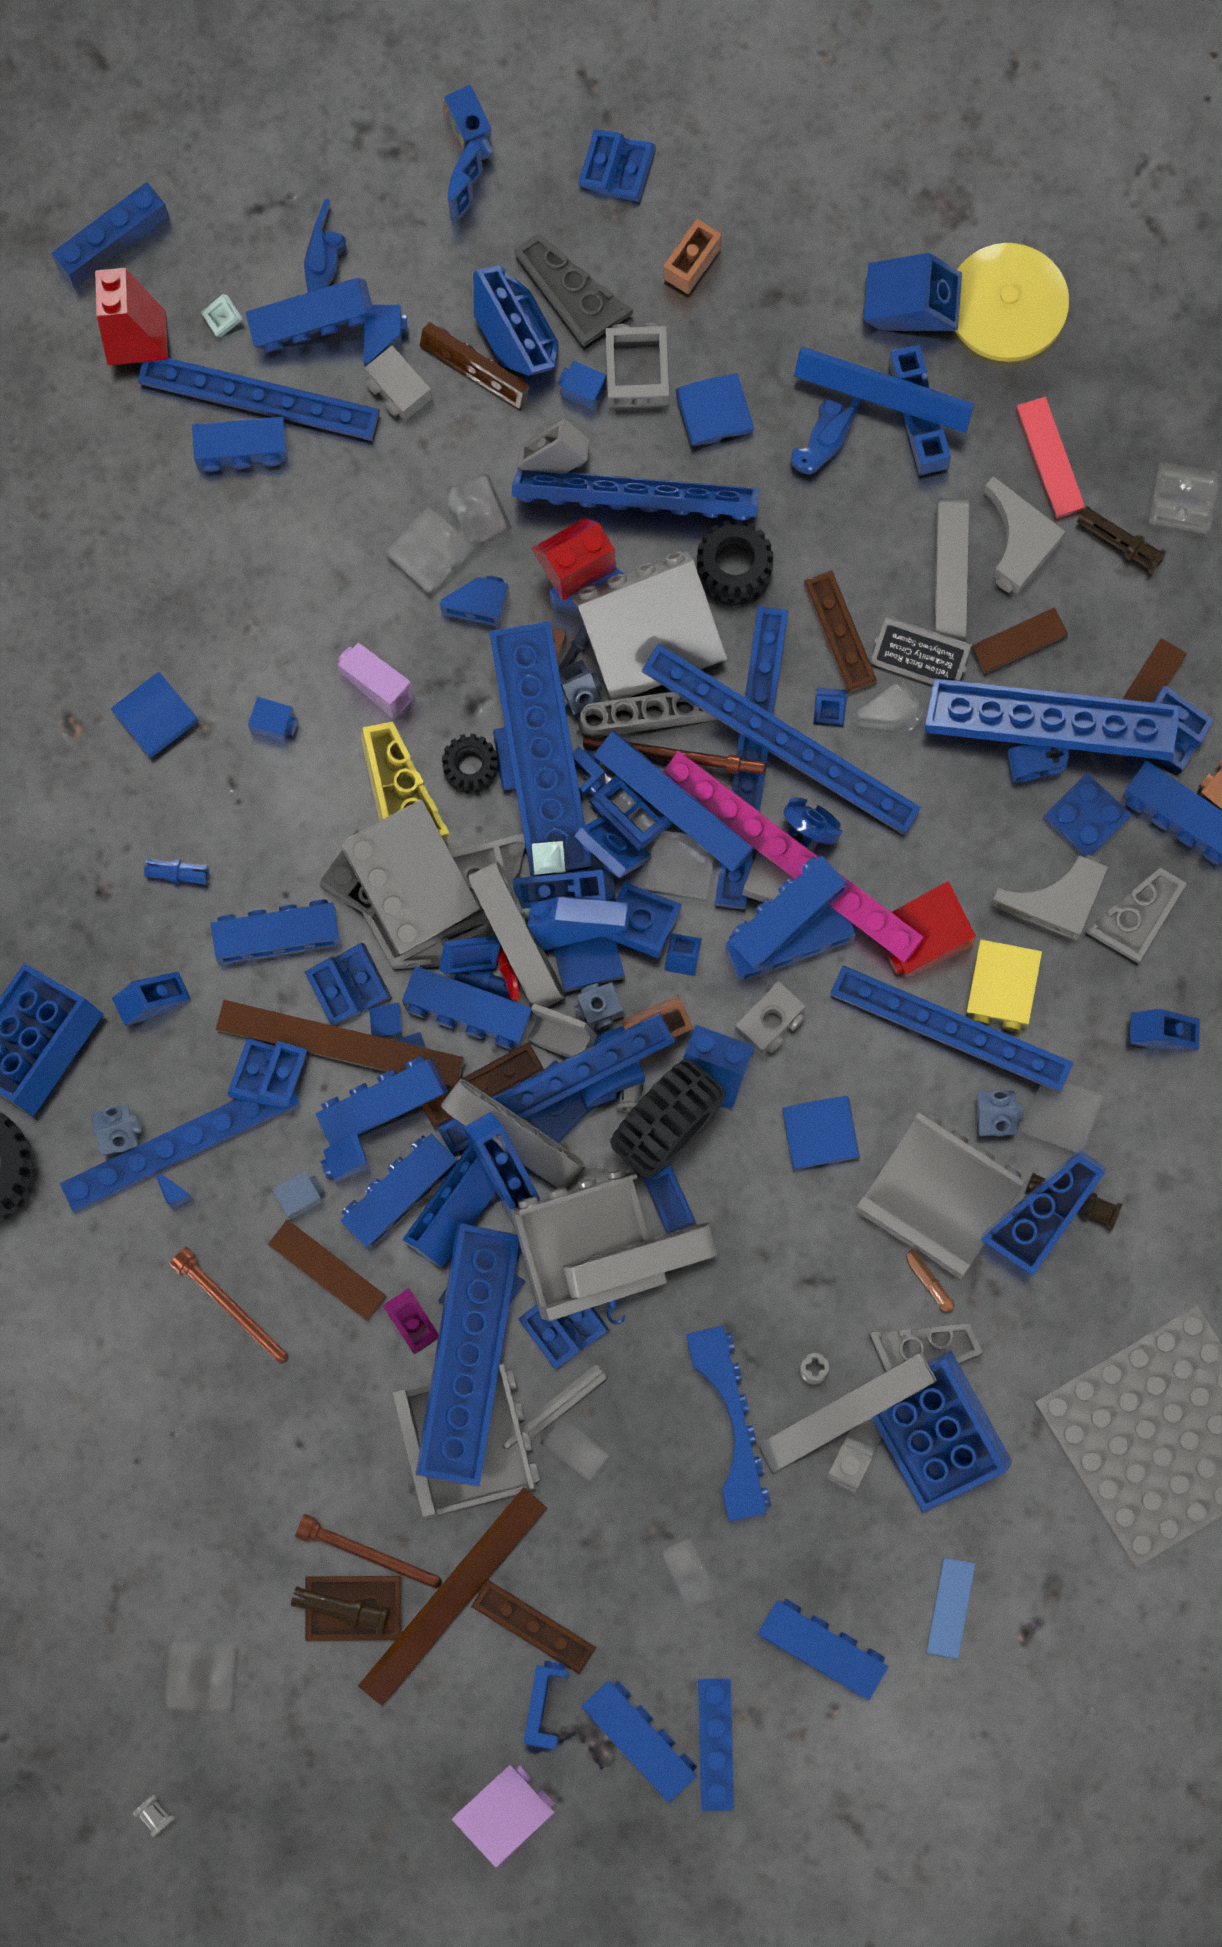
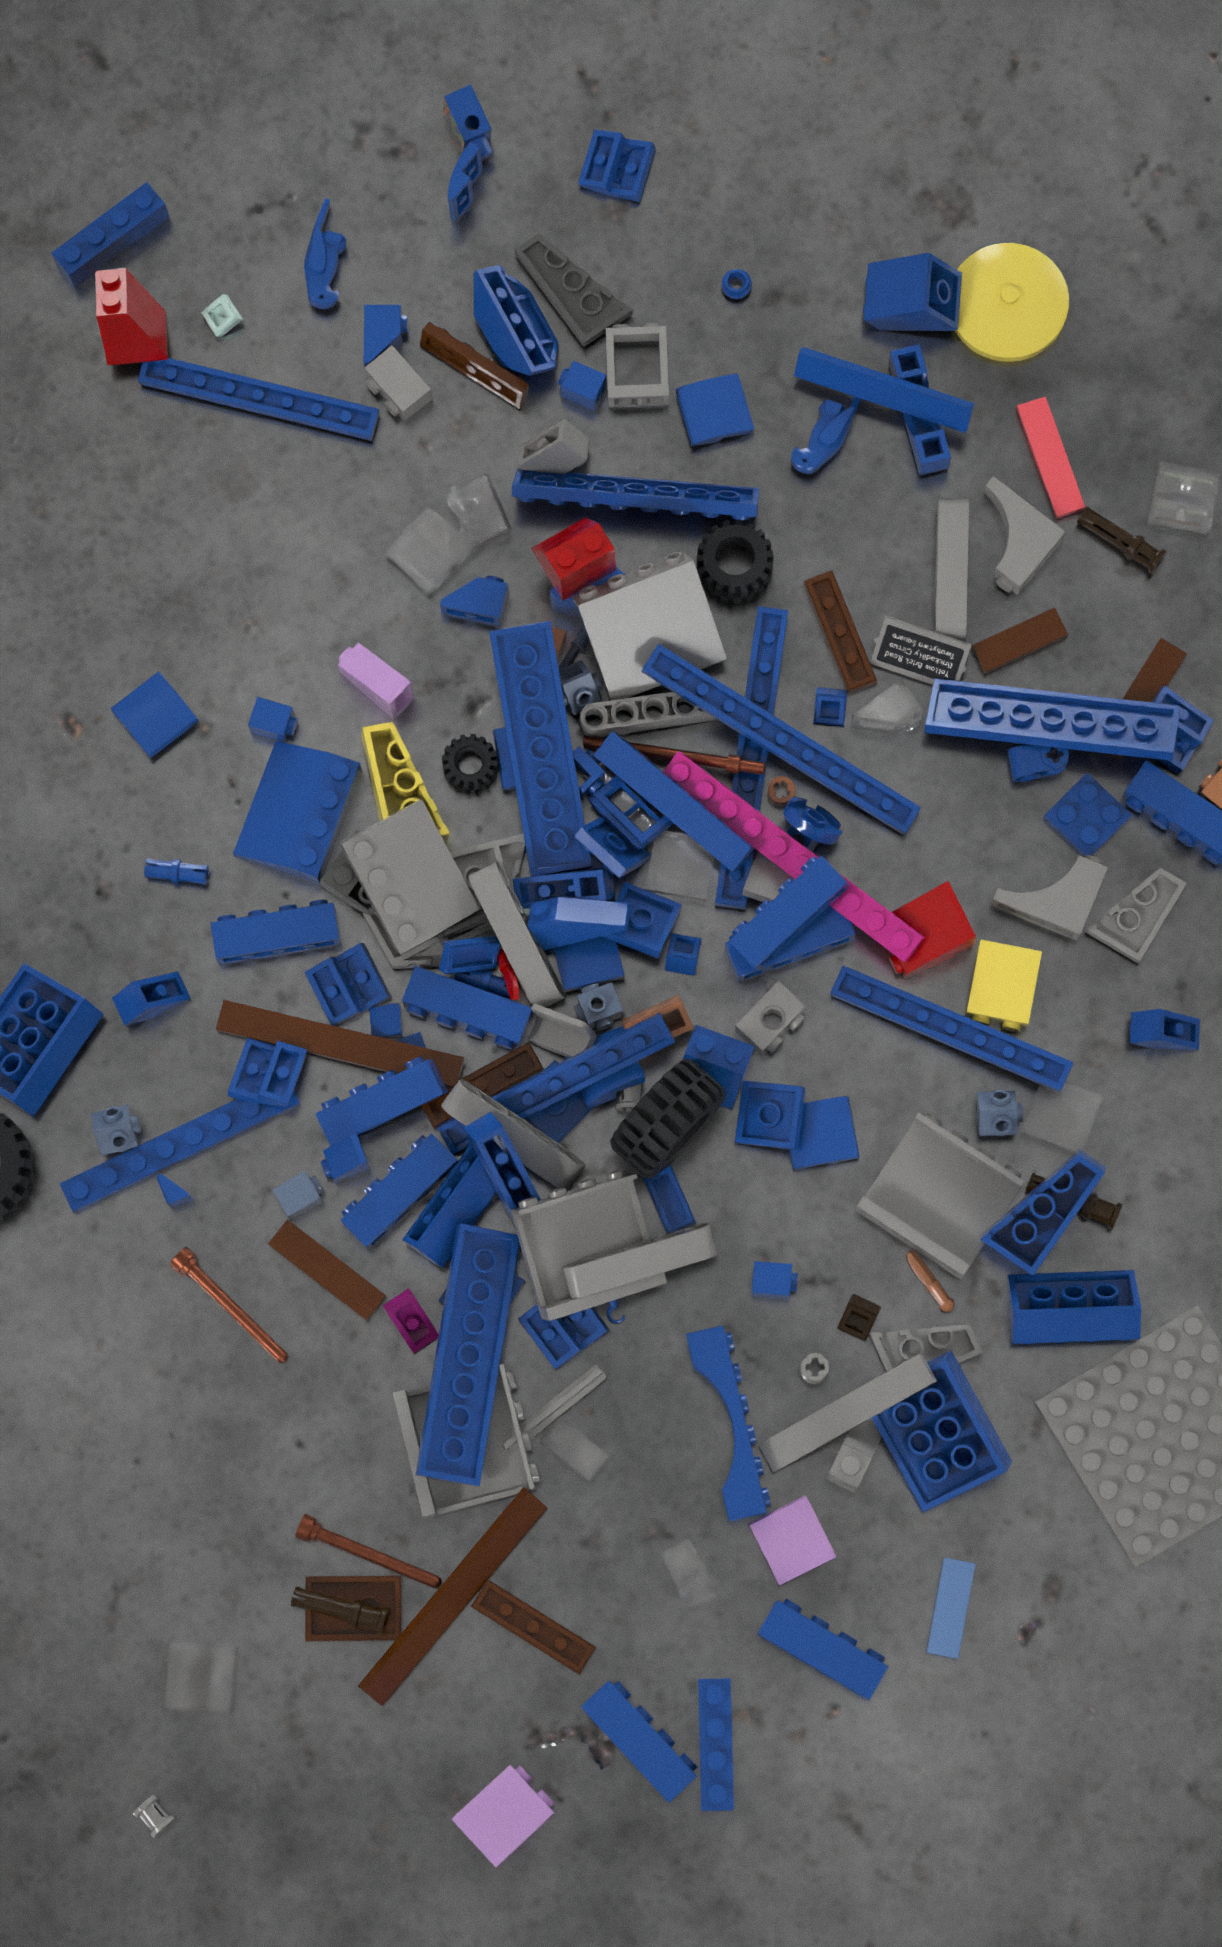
blue brick [192,417,288,472] -> none
blue brick [245,278,375,352] -> none
blue panel [523,1661,570,1750] -> none
light aqua tile [532,841,565,875] -> none
nougat brick [663,219,722,295] -> none
none -> blue slope [233,741,363,884]
none -> blue plate [722,269,752,299]
none -> blue plate [735,1080,806,1150]
none -> lavender slope [748,1495,836,1586]
none -> blue brick [751,1261,798,1299]
none -> nougat bush [768,776,795,806]
none -> dark brown slope [837,1294,881,1341]
none -> blue slope [1008,1270,1142,1344]

